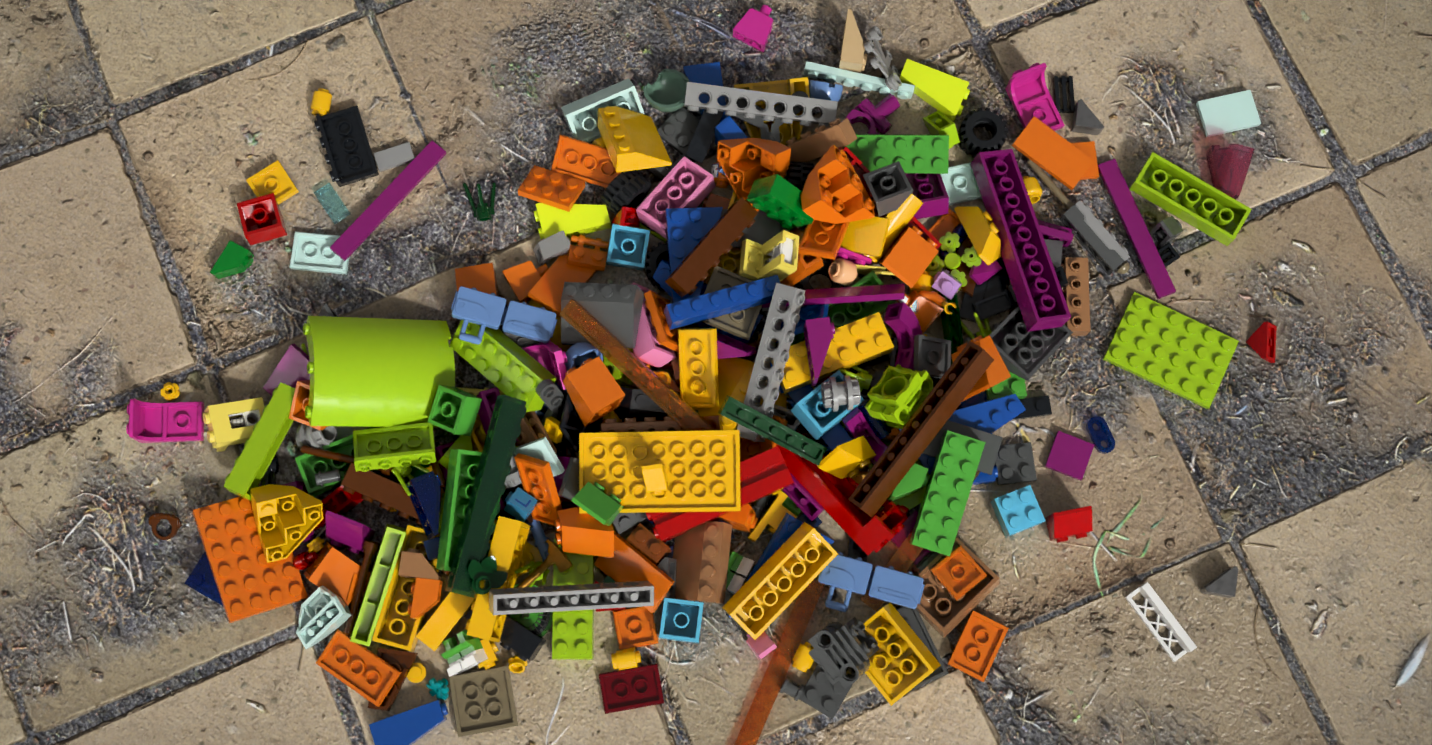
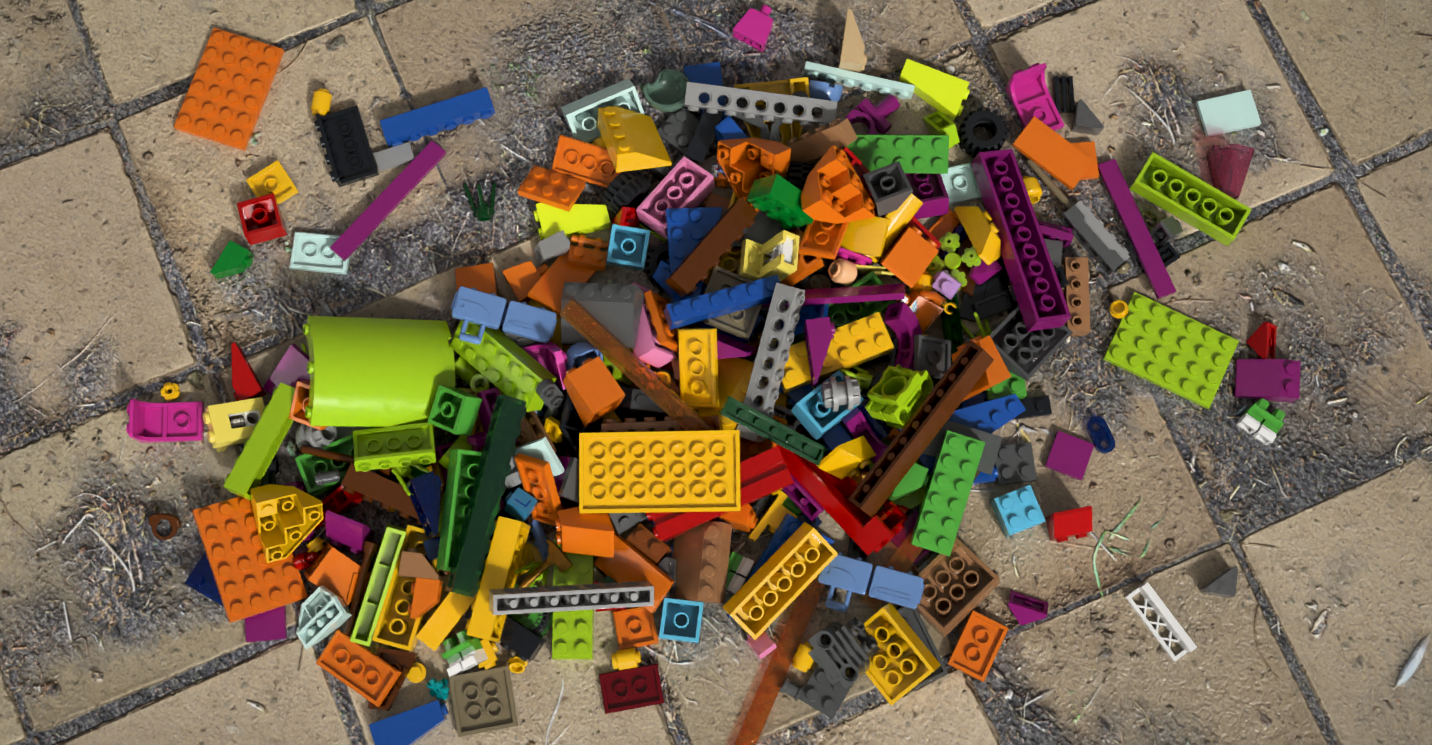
clear light blue tile [314,183,350,224] -> none
dark green plate [468,555,508,595] -> none
bright green slope [571,482,624,526] -> none
yellow slope [641,464,669,496] -> none
light grey plant [864,26,902,91] -> none
orange tile [930,545,987,601] -> none
none -> orange plate [174,28,285,151]
none -> red slope [231,342,266,401]
none -> magenta tile [245,605,287,643]
none -> blue brick [380,87,496,147]
none -> lime cylinder [454,355,489,393]
none -> magenta tile [467,431,494,452]
none -> magenta slope [1008,590,1048,626]
none -> yellow plate [1109,300,1129,319]
none -> magenta slope [1234,359,1301,403]
none -> hips [1236,398,1285,446]

